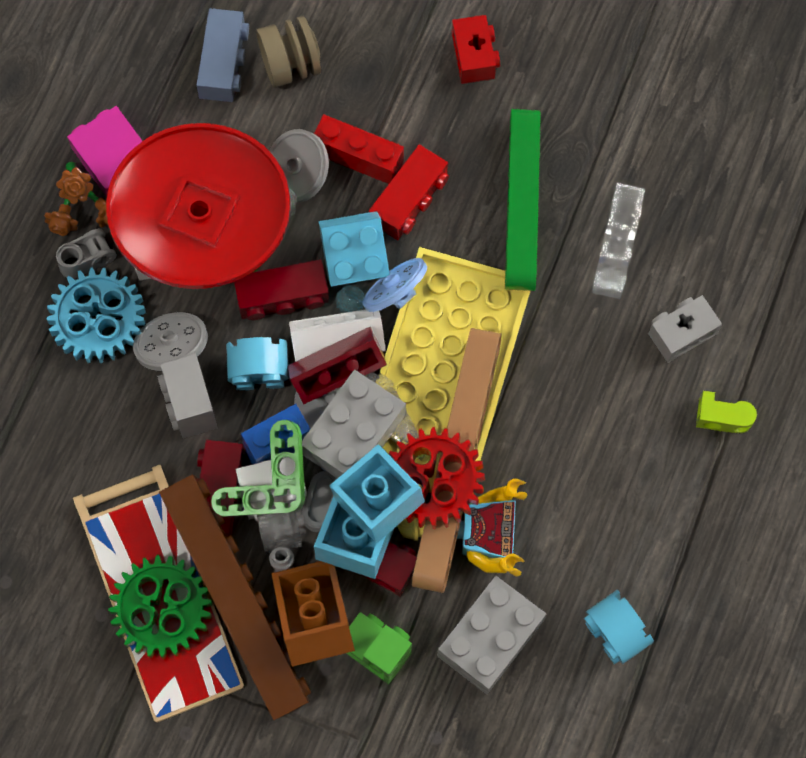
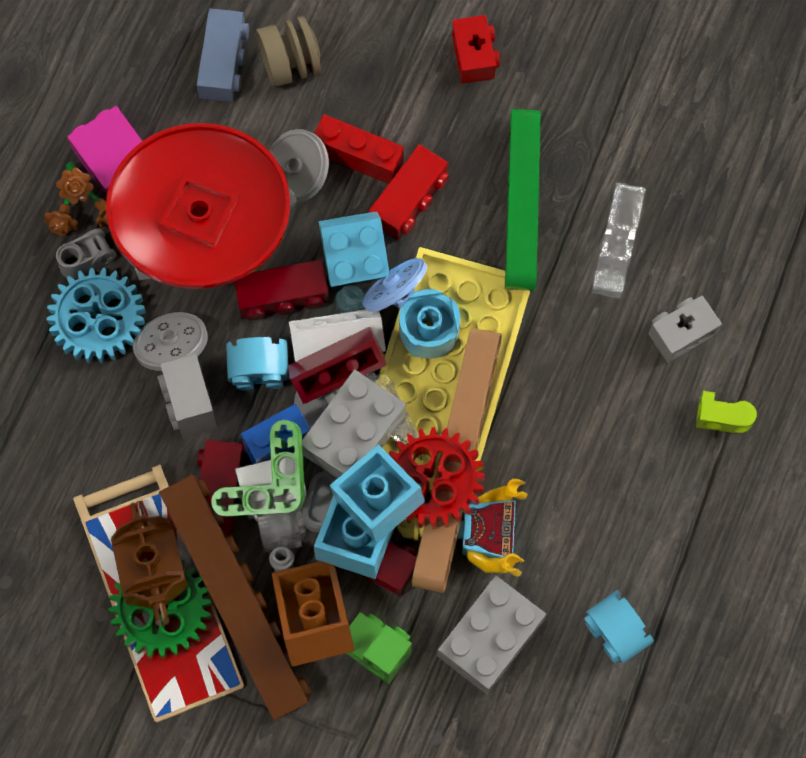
none -> reddish brown plate [111,501,188,626]
none -> medium azure brick [399,289,461,359]

